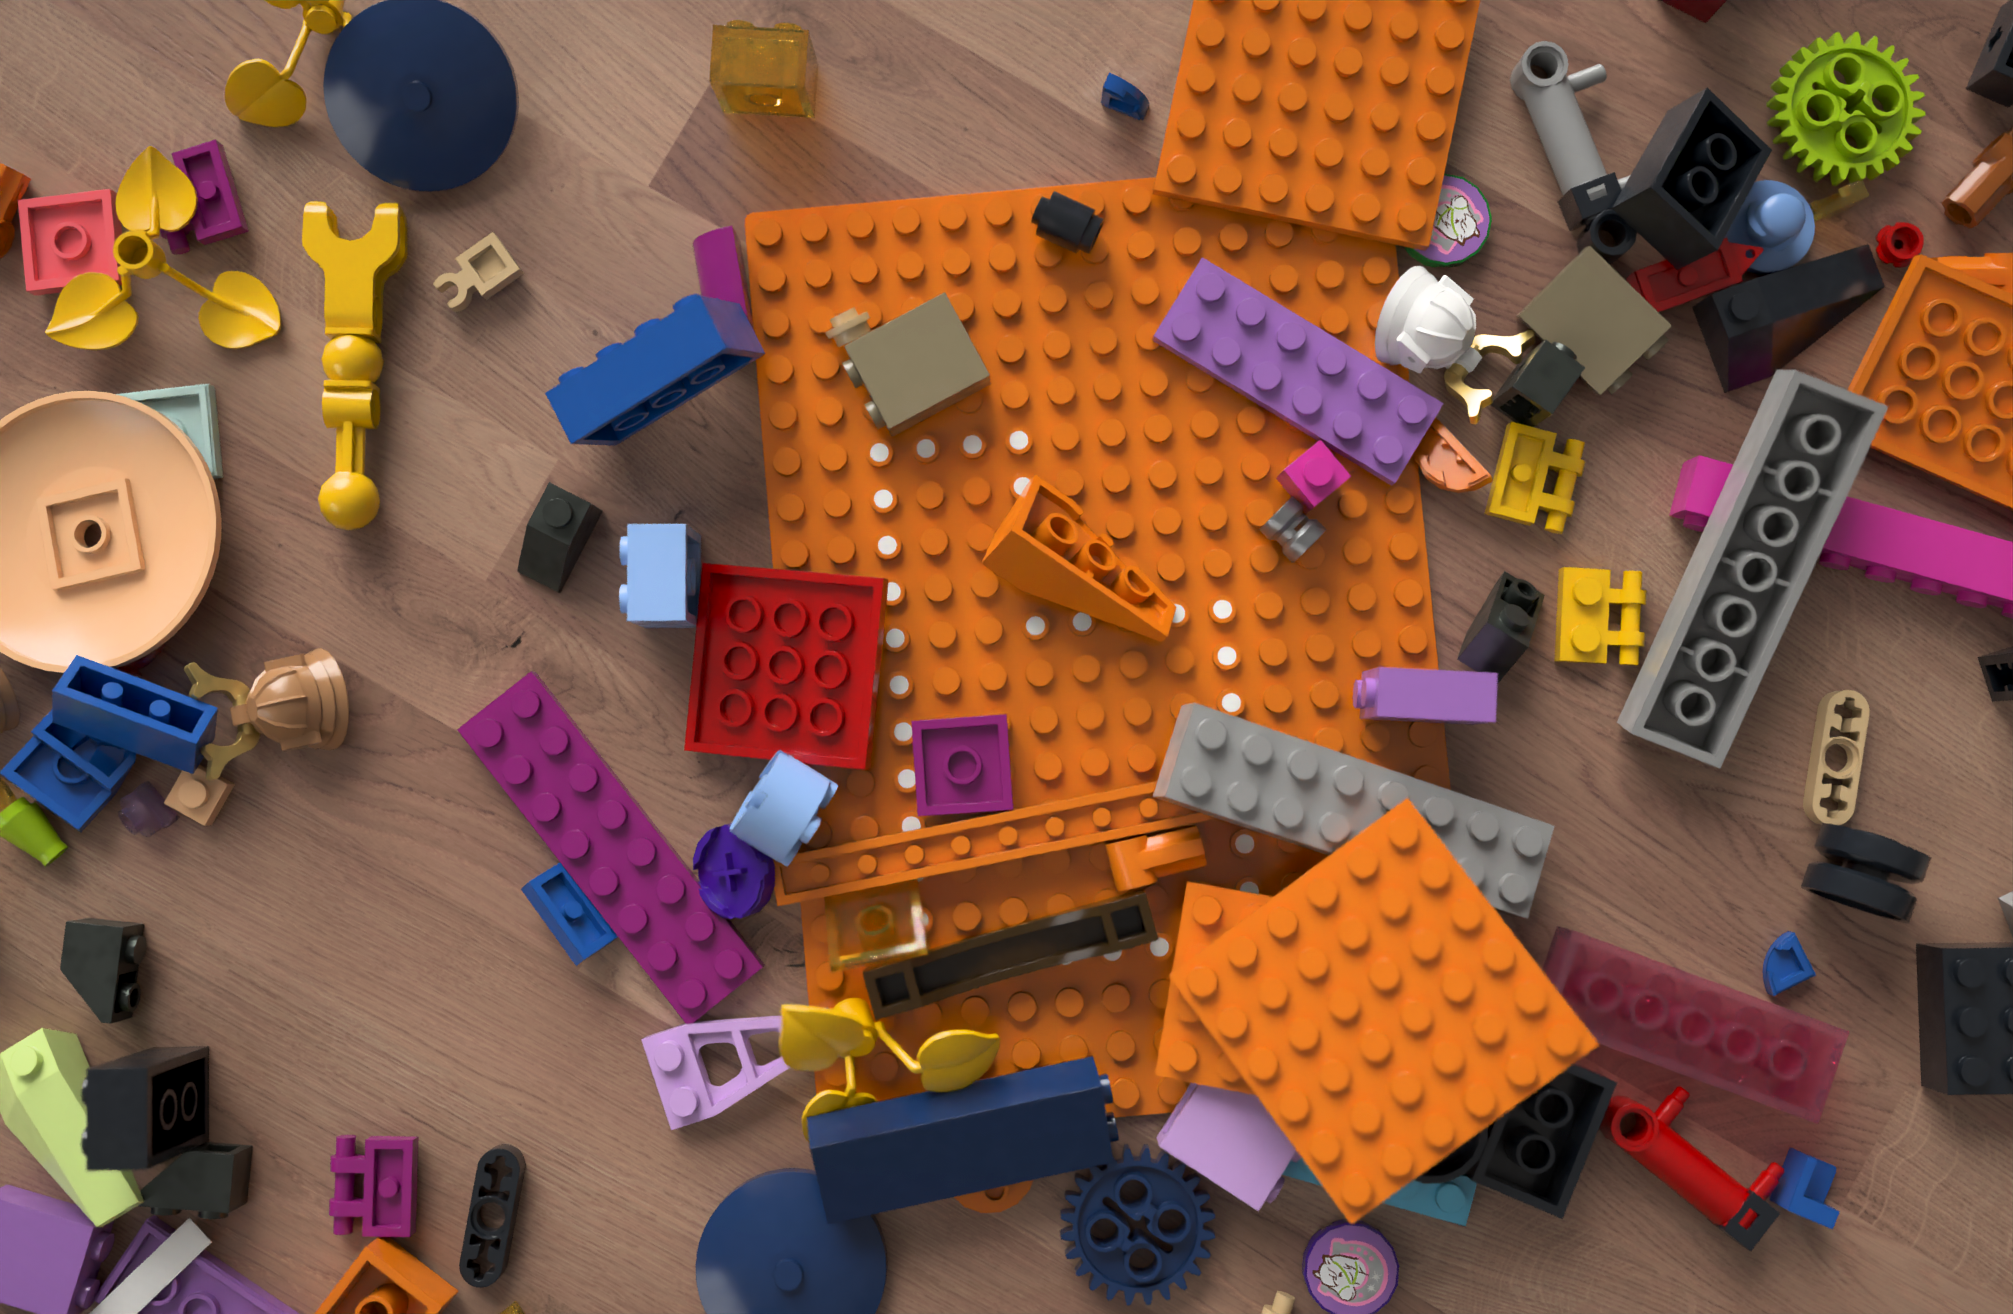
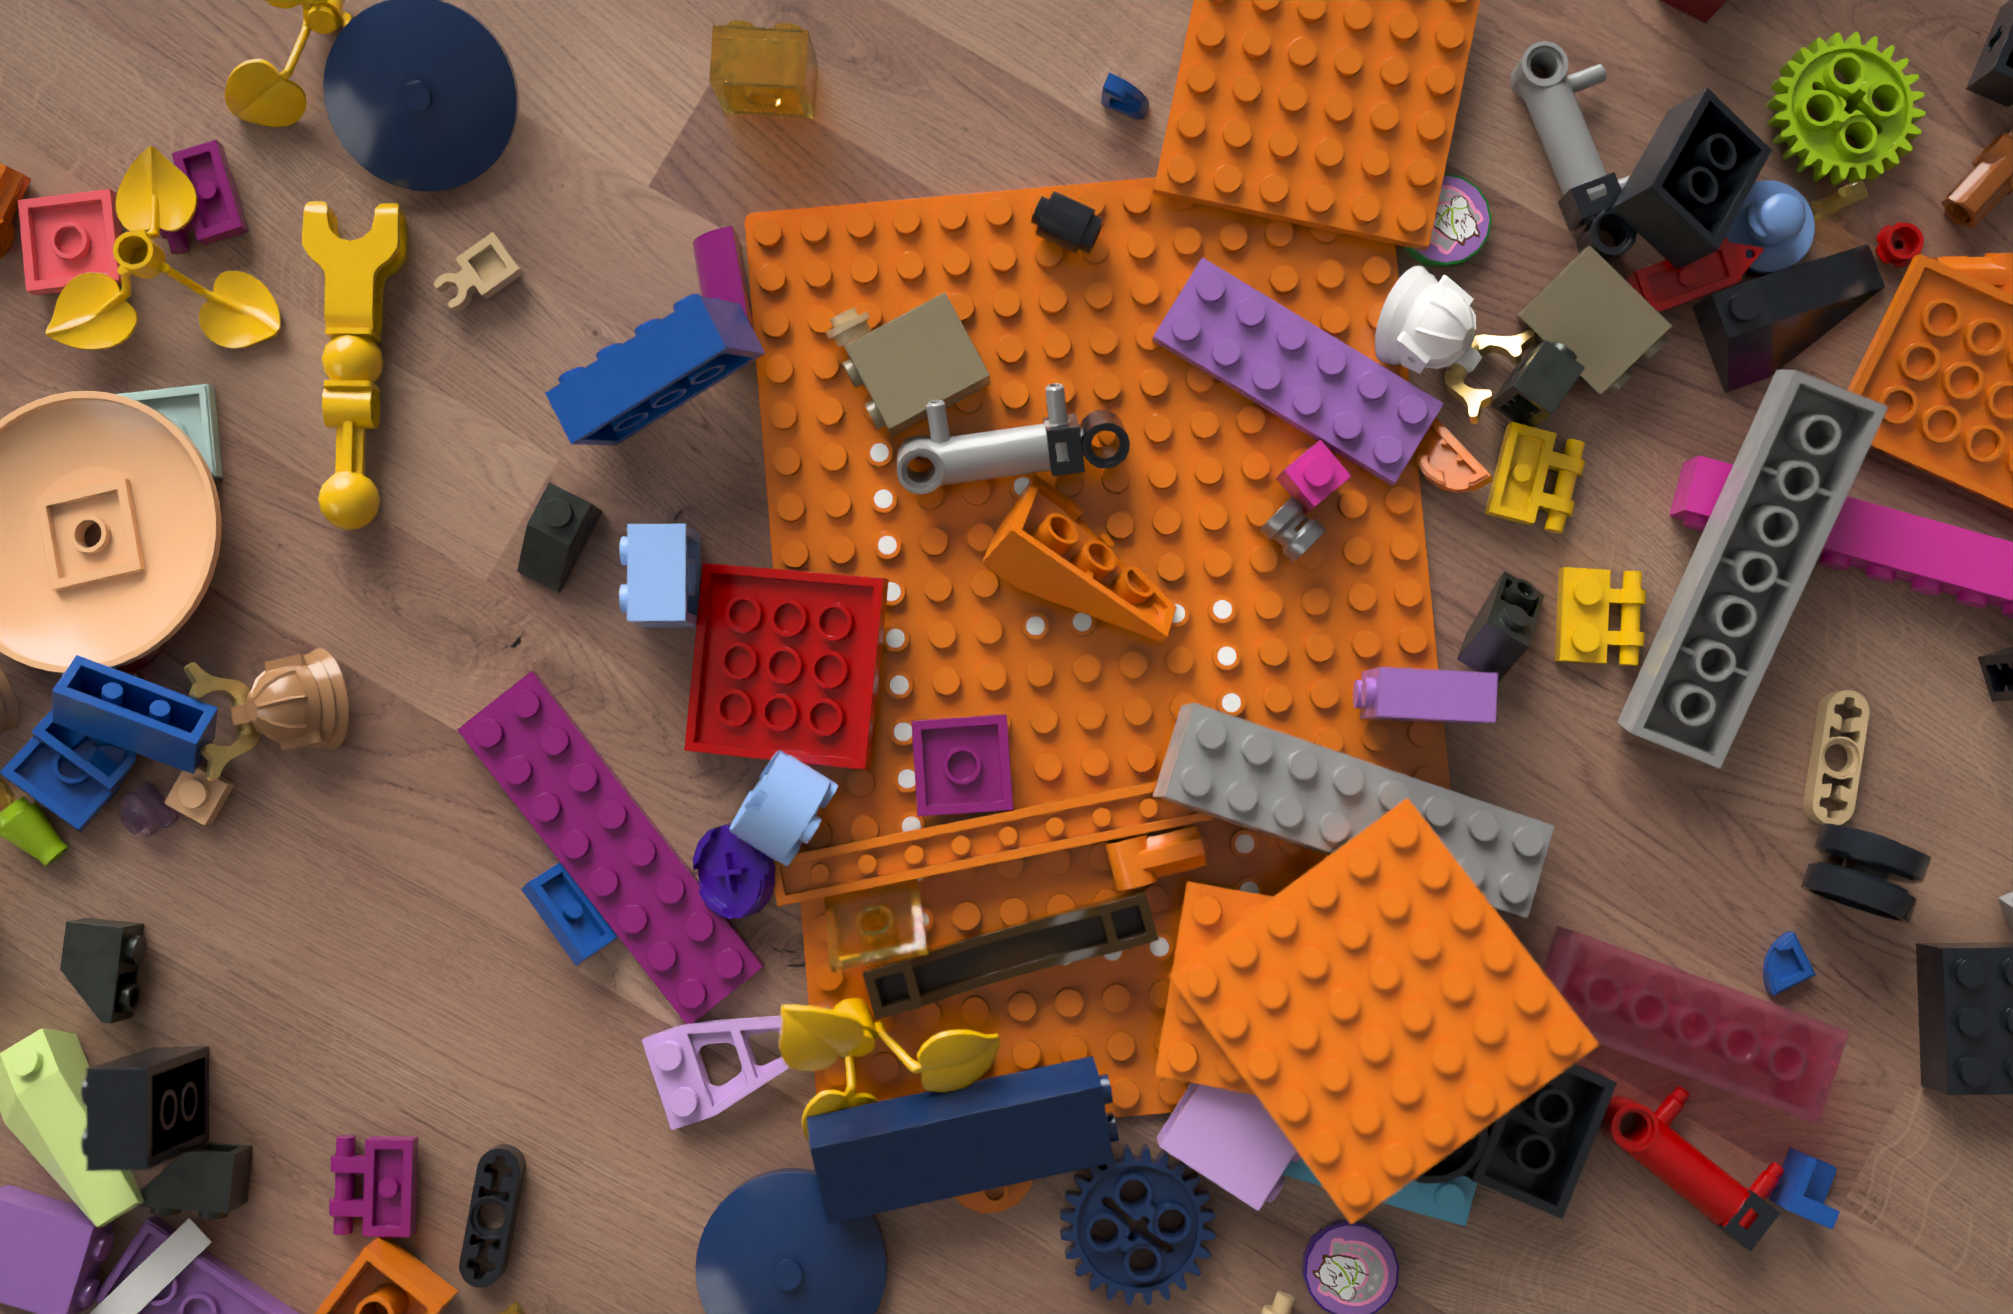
none -> light grey piece [897,383,1130,494]

